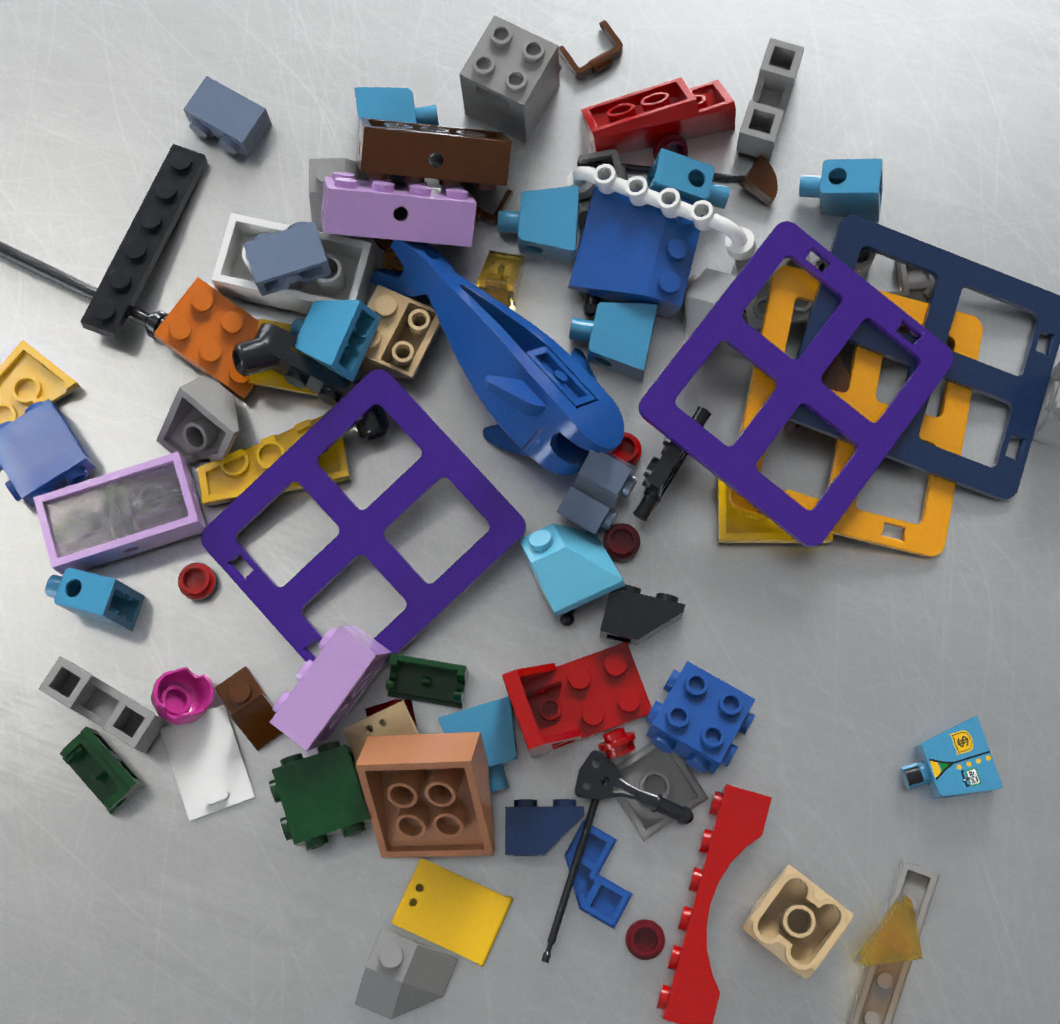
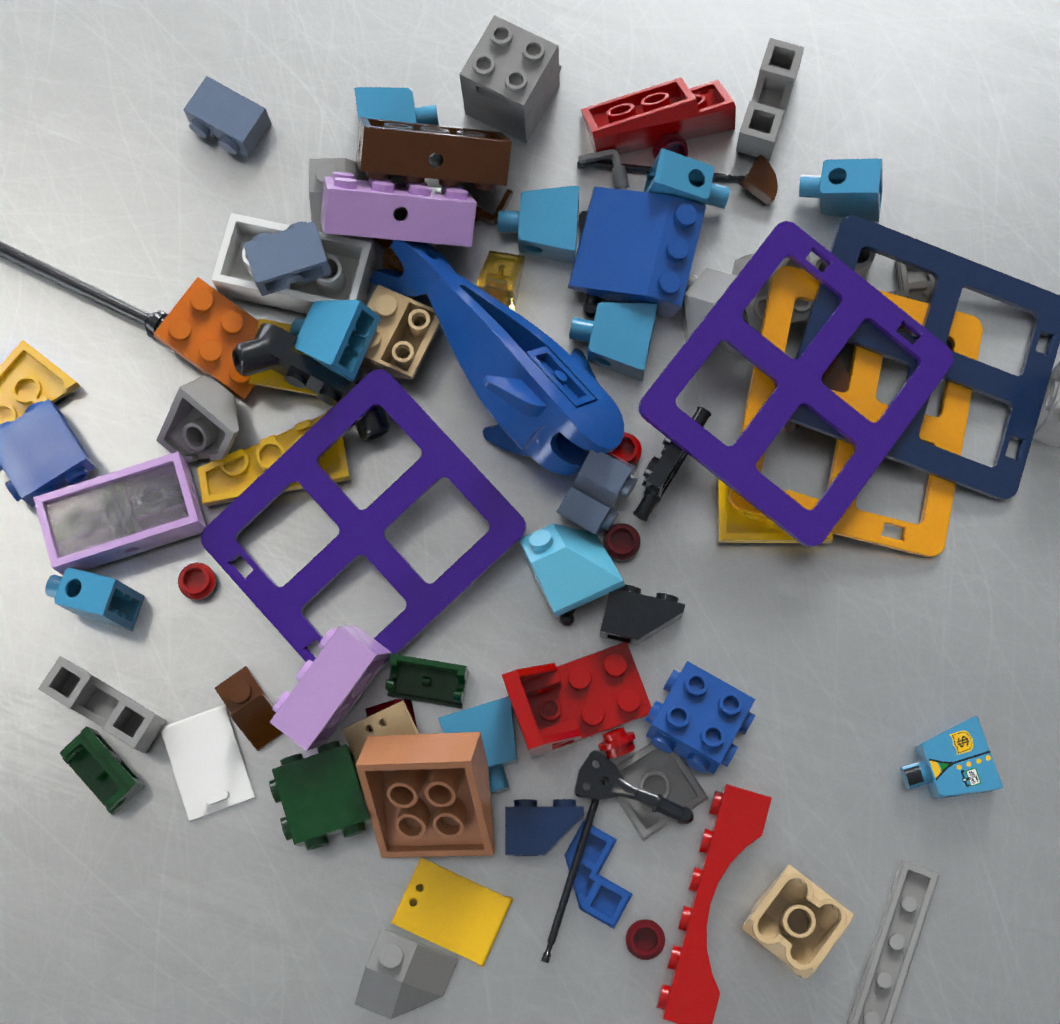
black plate [80,144,207,340] -> none
dark pink hair [151,667,215,725] -> none
reddish brown piece [559,20,623,79] -> none
white bar [566,164,756,260] -> none
clear yellow slope [853,895,923,967] -> none

